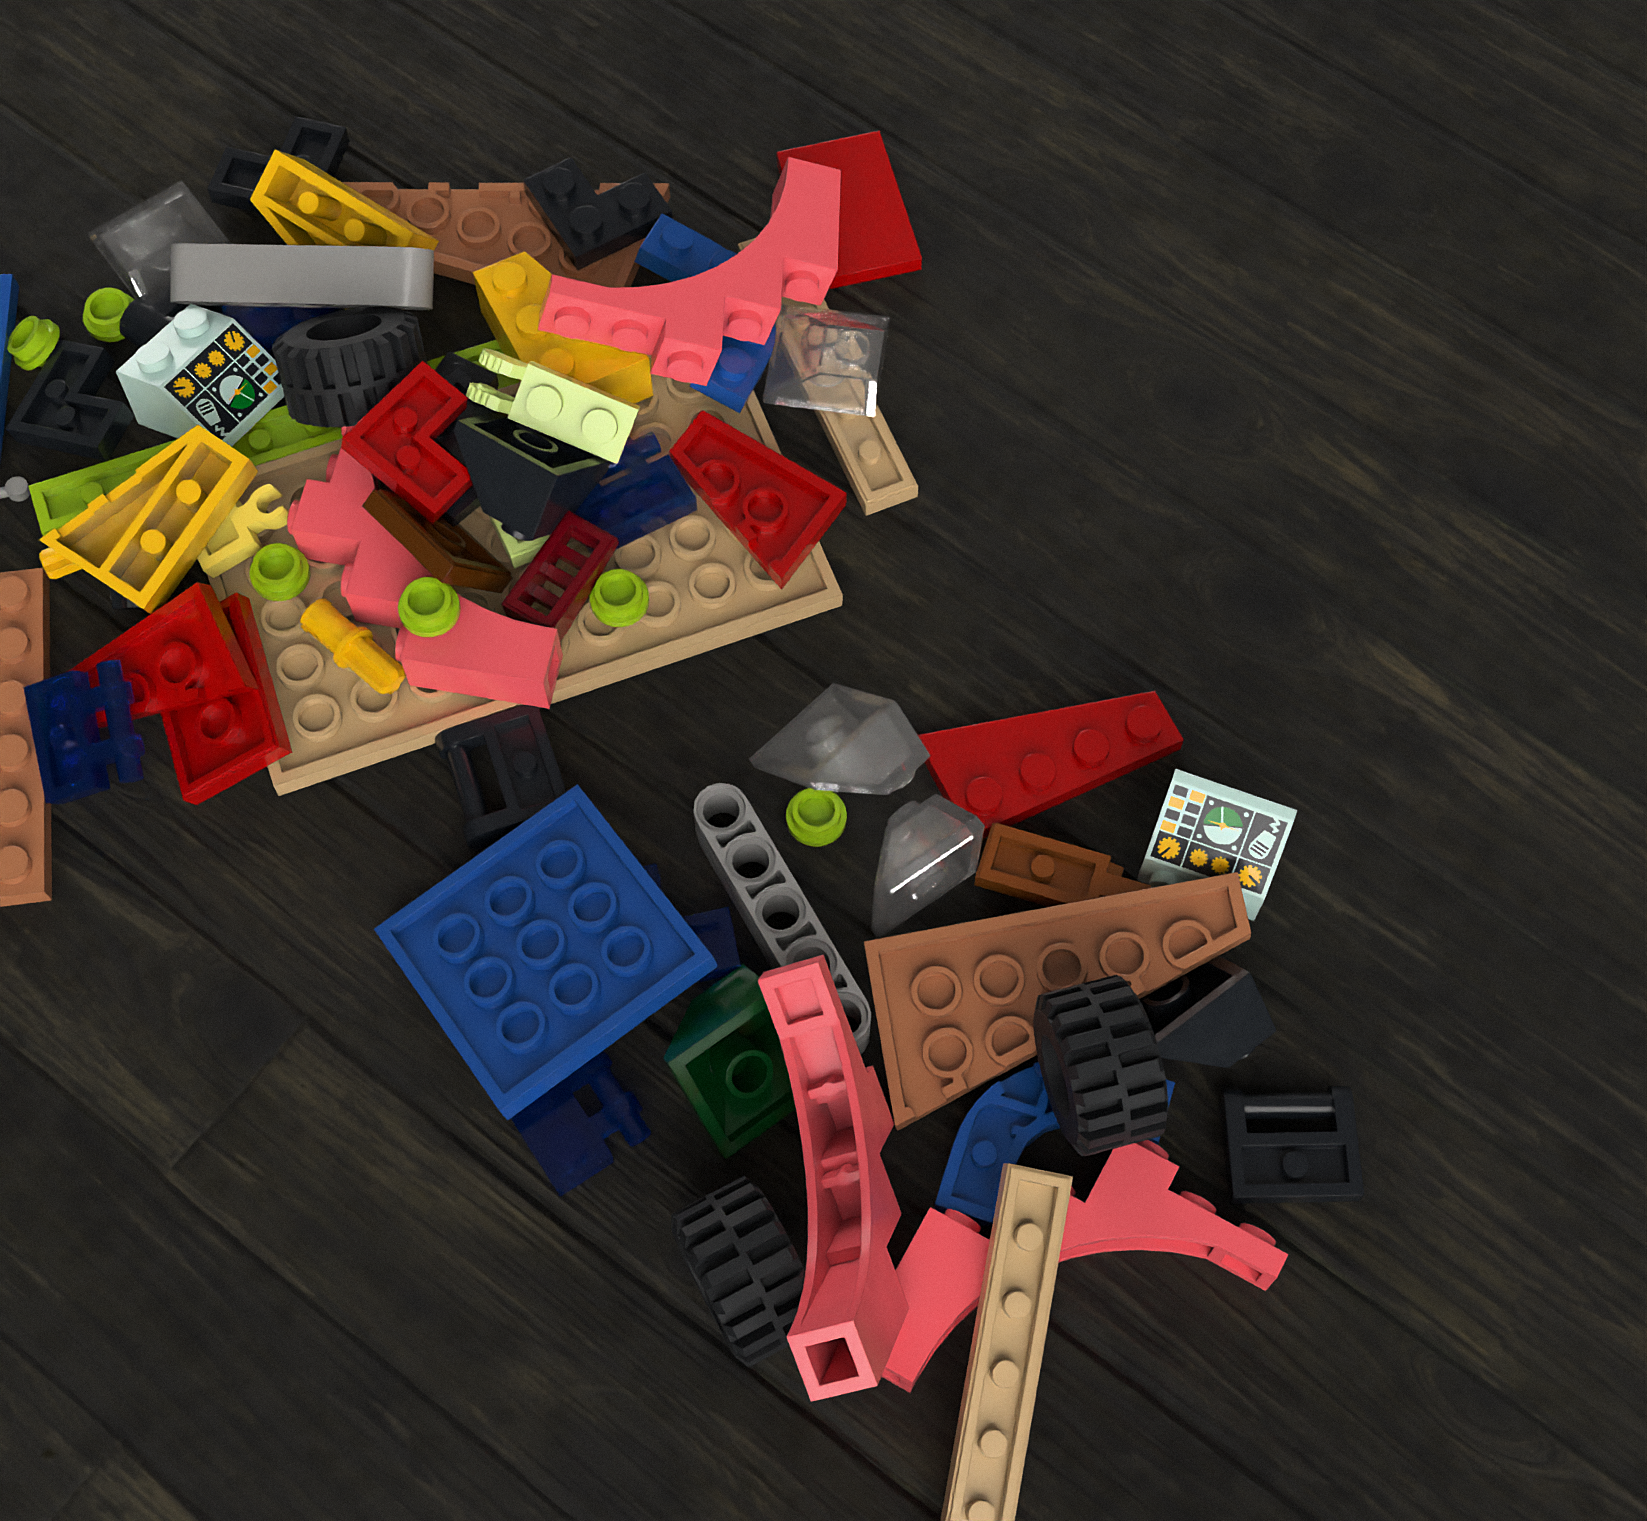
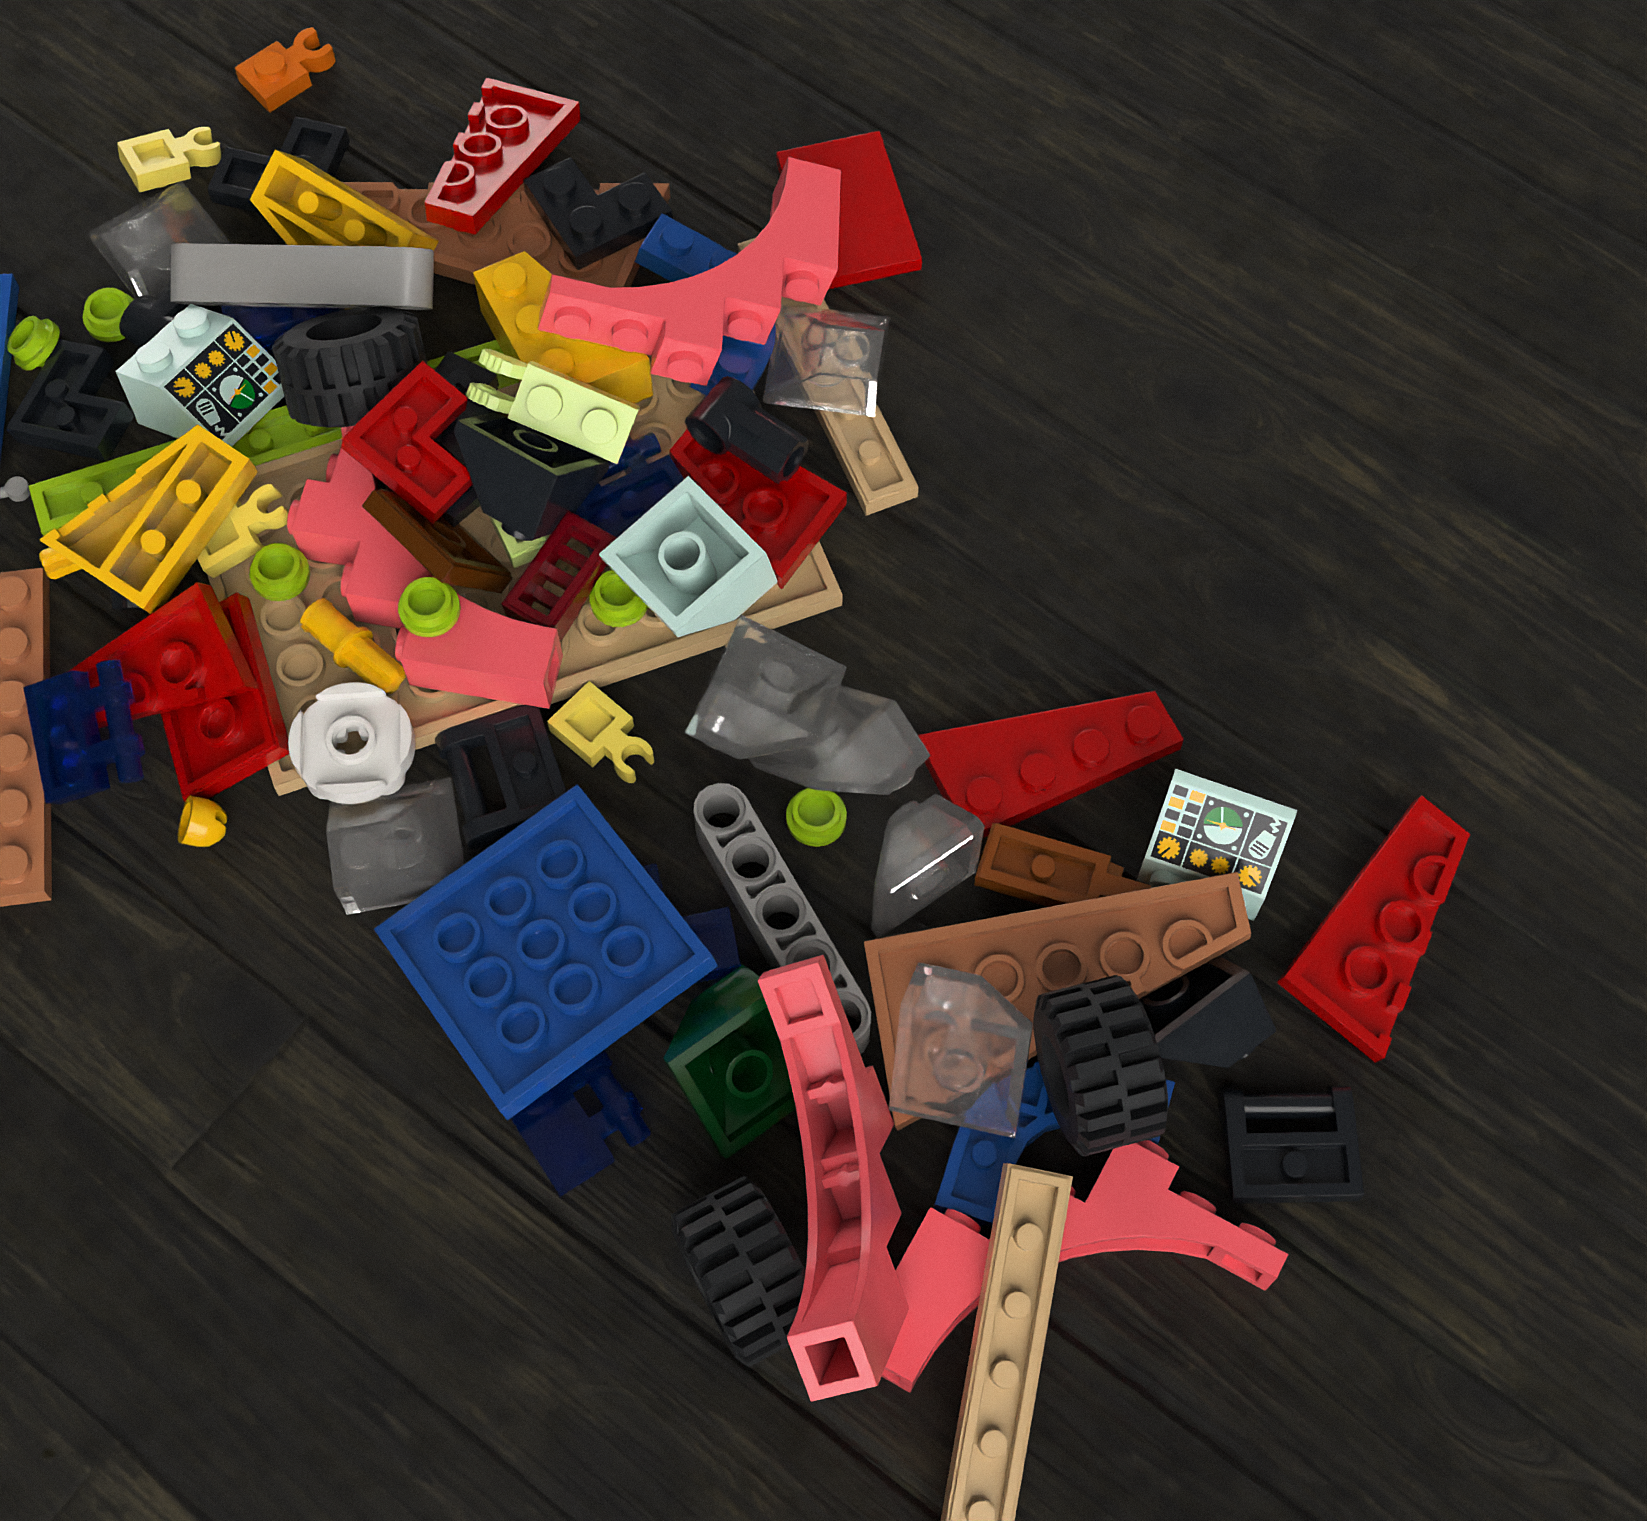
none -> light yellow plate [117,127,221,193]
none -> yellow hinge [178,795,227,847]
none -> orange plate [234,27,336,113]
none -> white plate [288,682,416,804]
none -> clear slope [326,777,465,915]
none -> red wing [424,78,581,235]
none -> light yellow plate [547,681,654,783]
none -> light aqua slope [599,476,778,637]
none -> black piece [685,376,808,484]
none -> clear slope [685,615,847,759]
none -> clear slope [889,962,1033,1138]
none -> red wing [1277,795,1470,1063]

